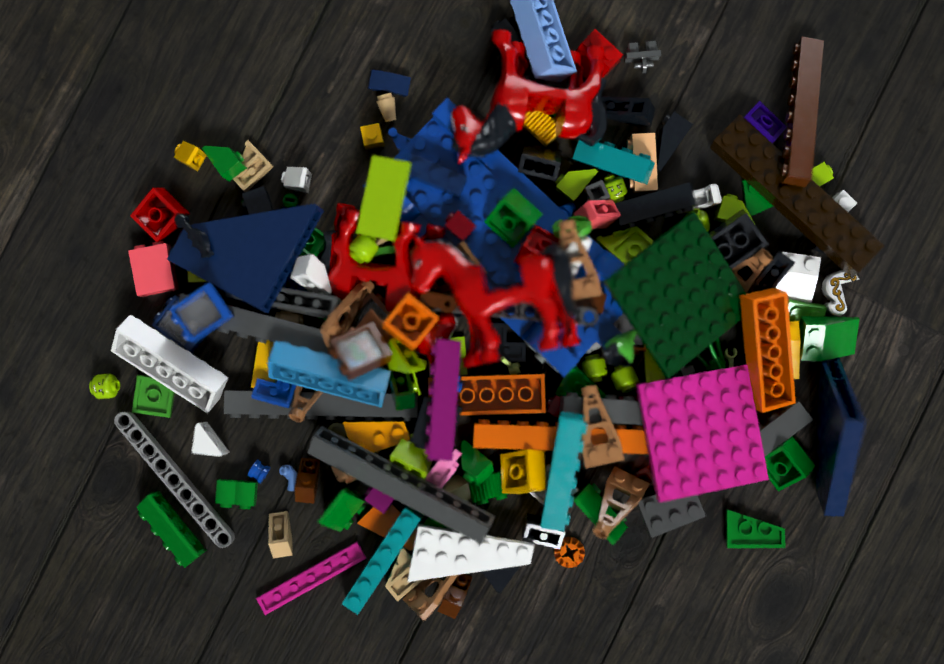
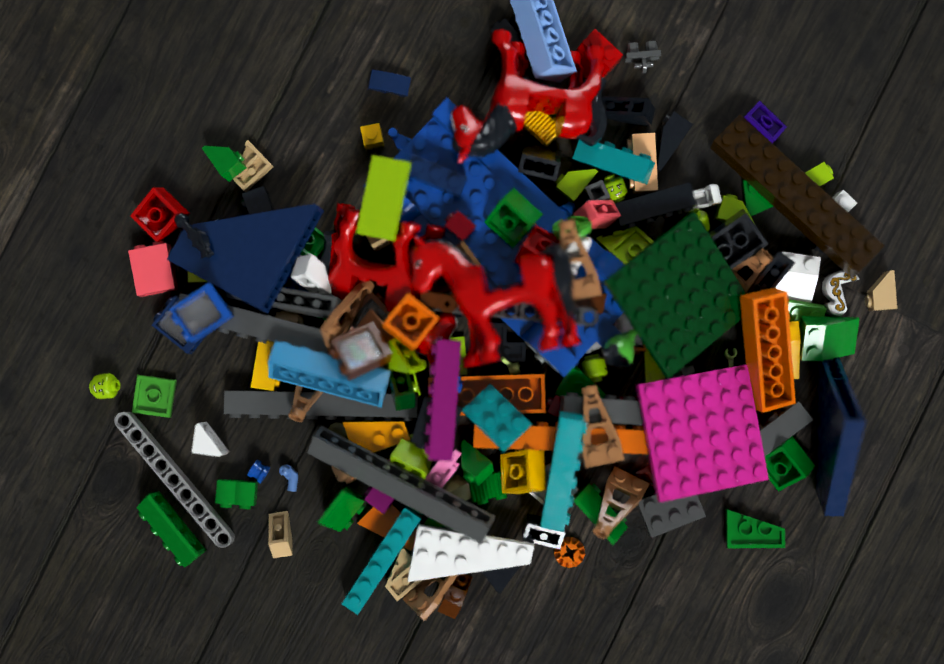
white brick [111,315,228,414] -> none
yellow slope [174,141,207,171] -> none
blue plate [251,378,296,408] -> none
dark pink tile [256,541,367,615] -> none
white slope [281,167,312,193] -> none
green hinge [283,193,299,208] -> none
reddish brown slope [295,458,320,504] -> none
lime head [349,234,379,263] -> none
bright green tile [371,246,396,261] -> none
tan cone [377,93,397,122] -> none
lime head [610,365,639,394] -> none
green plant [696,338,727,372] -> none
reddish brown brick [780,36,824,187] -> none
none -> teal plate [462,384,532,453]
none -> tan slope [865,270,897,311]

